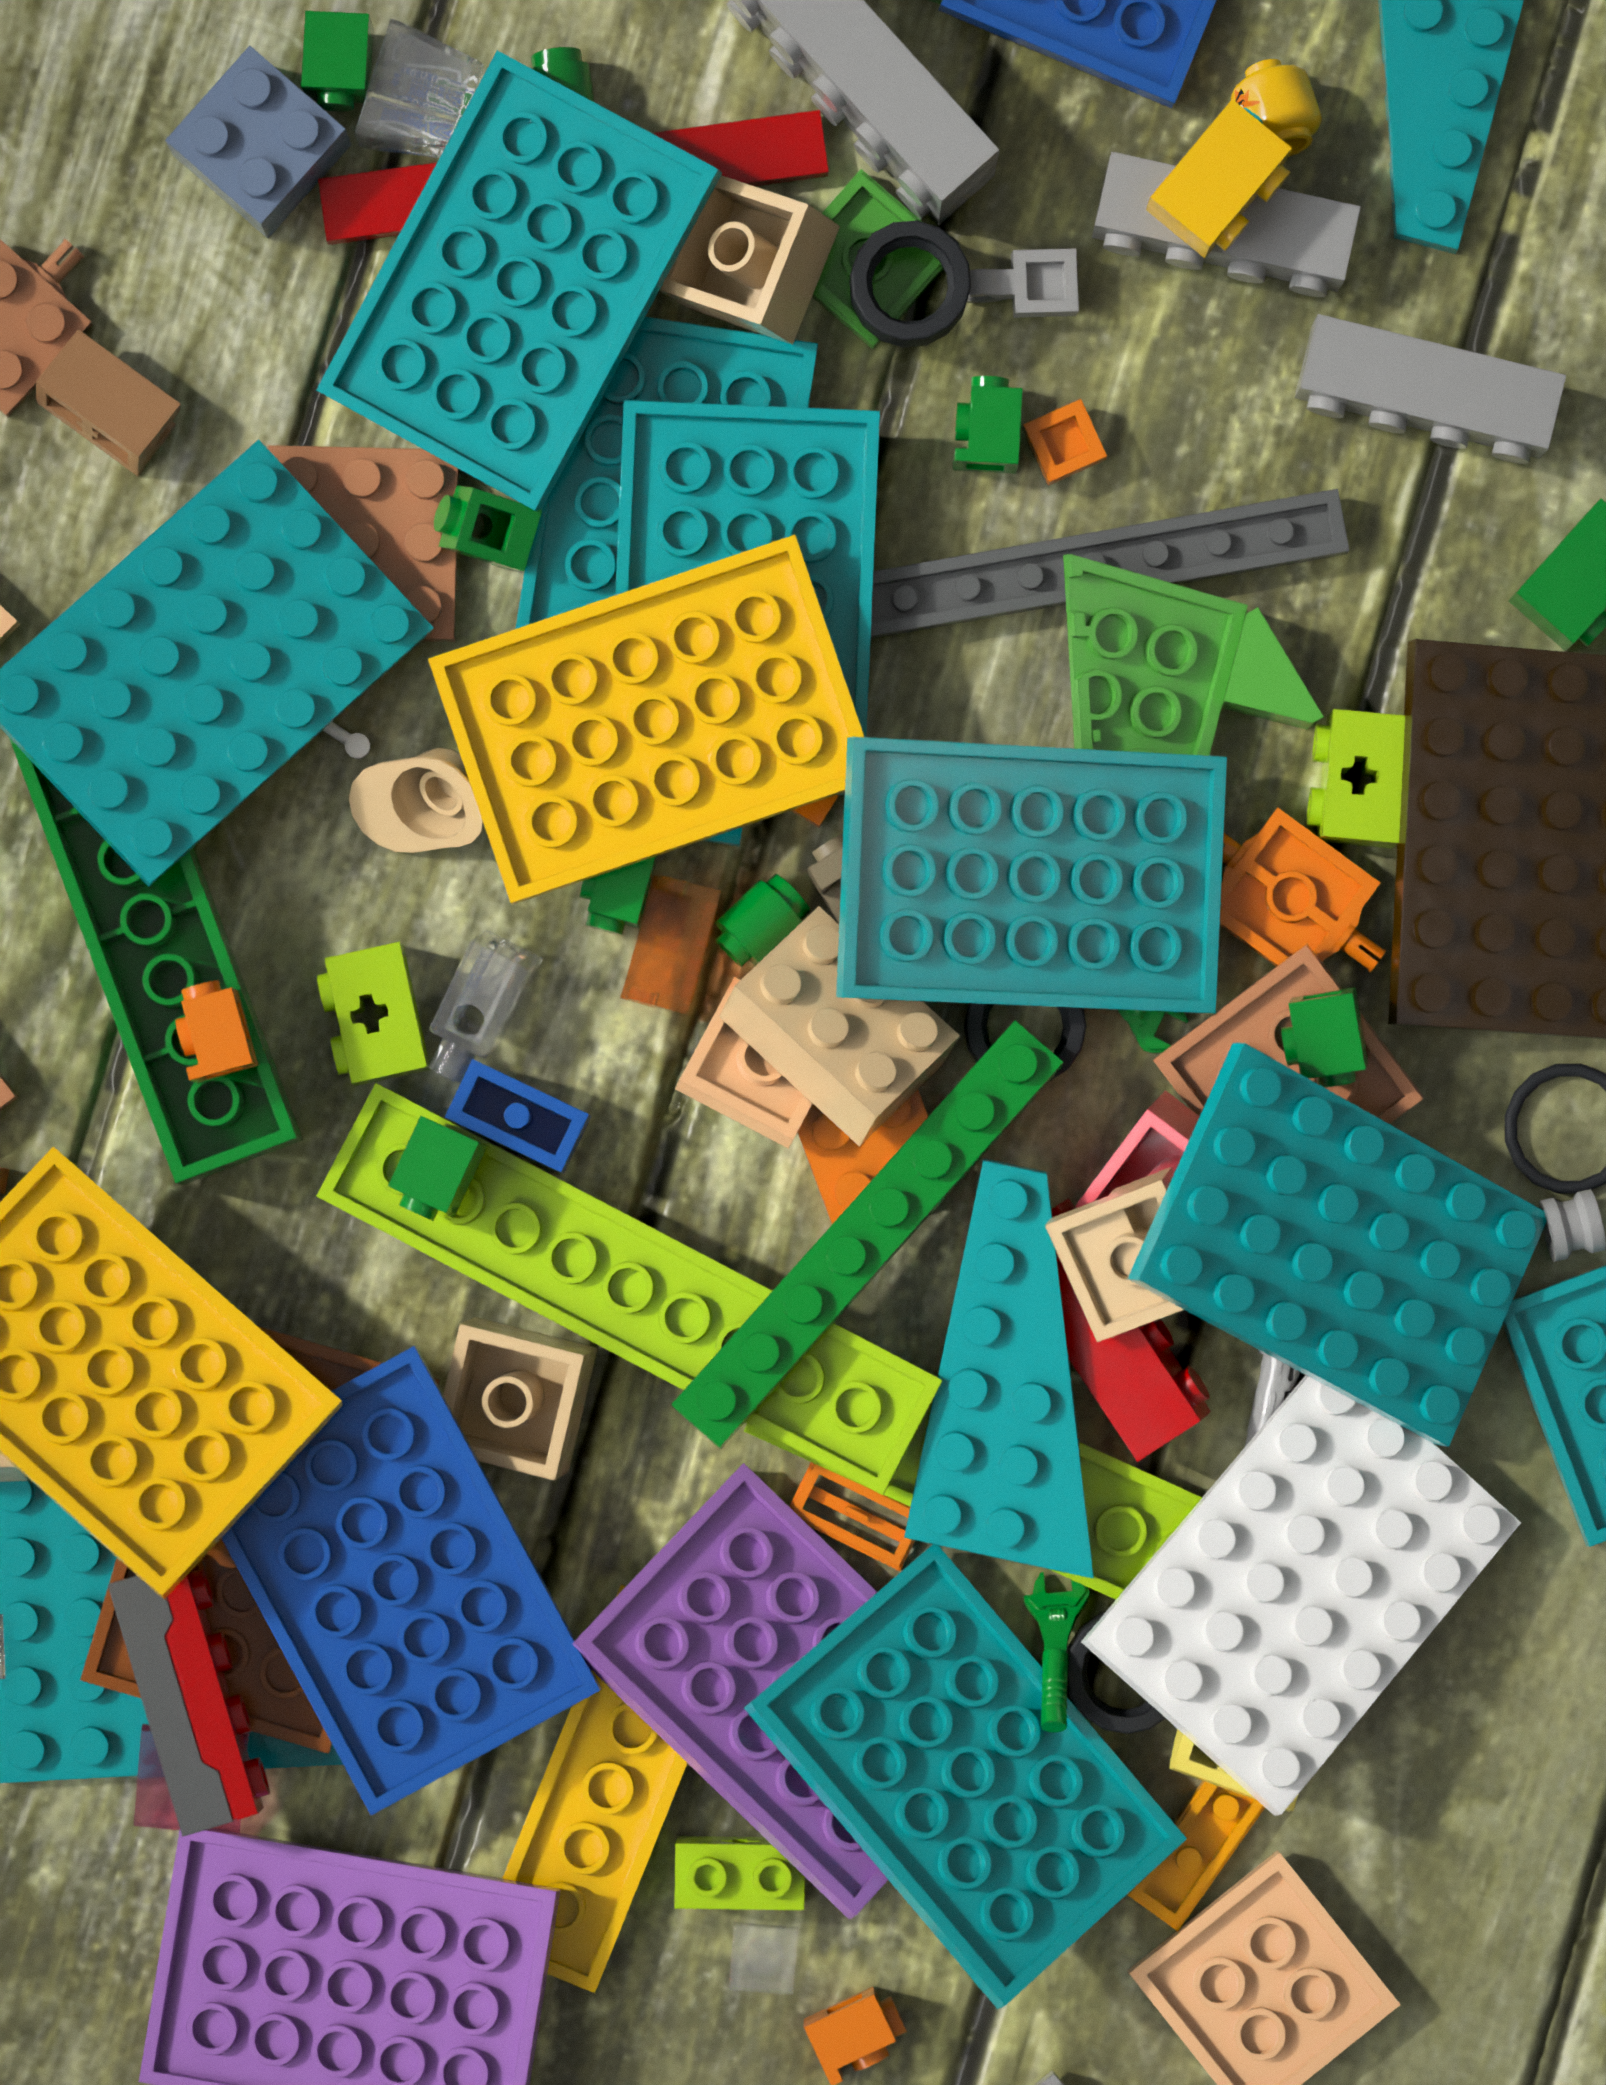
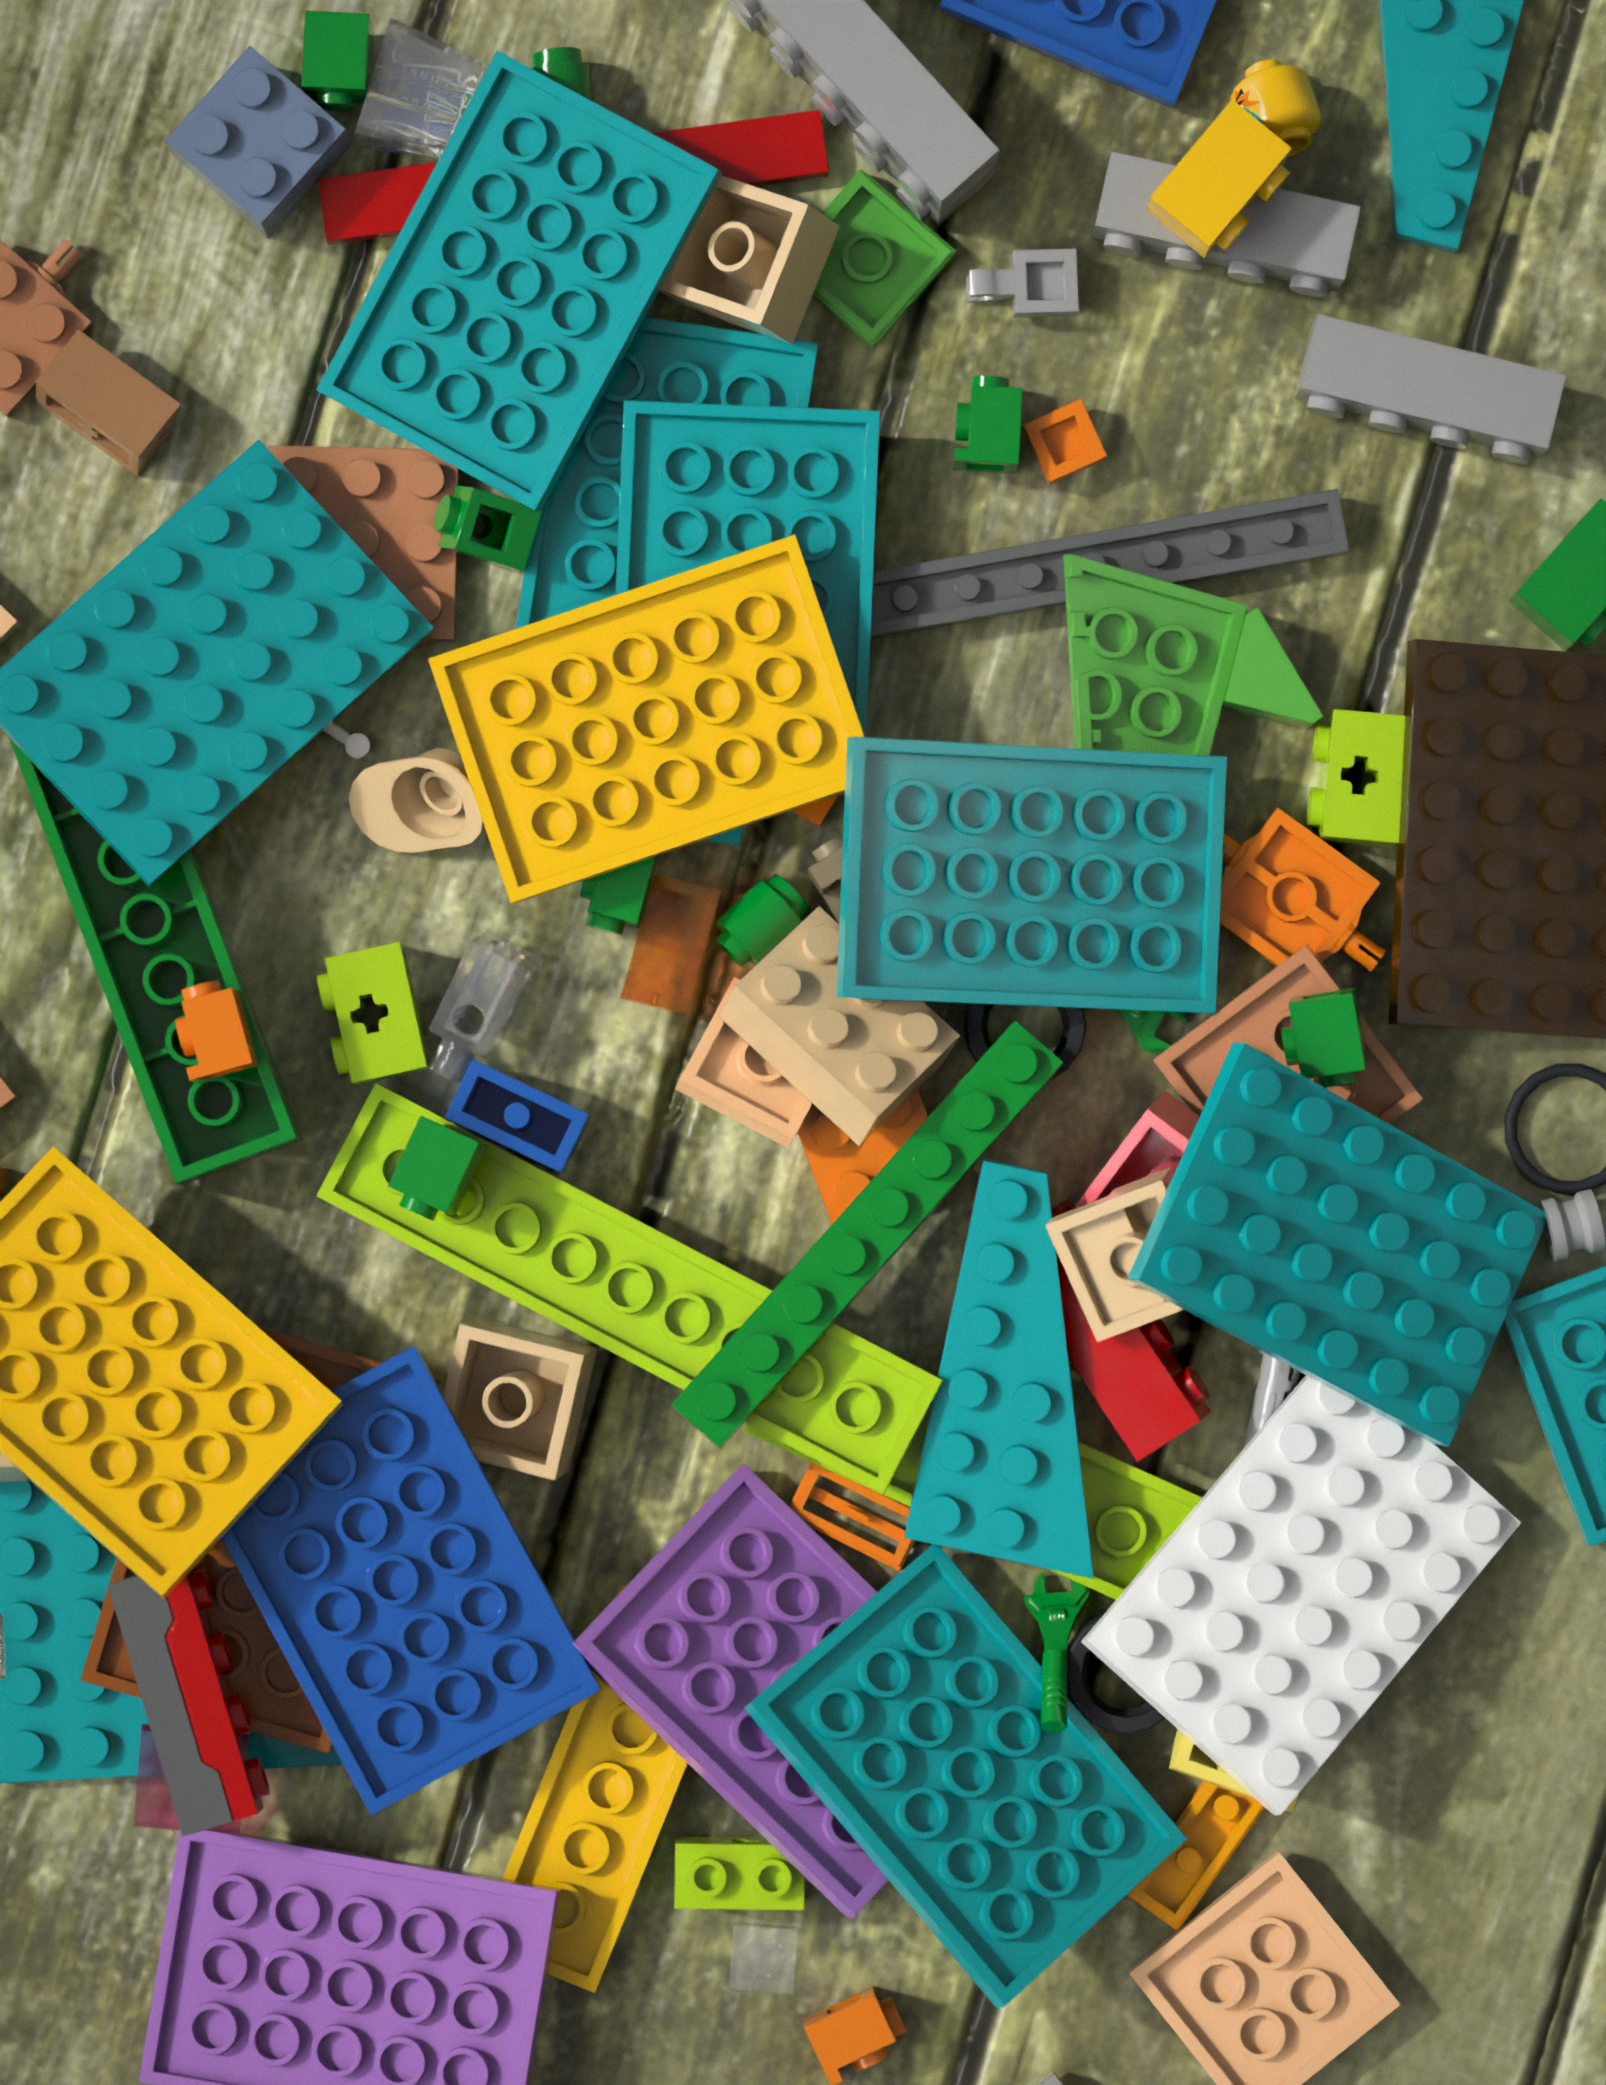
black tyre [849,220,971,348] -> none

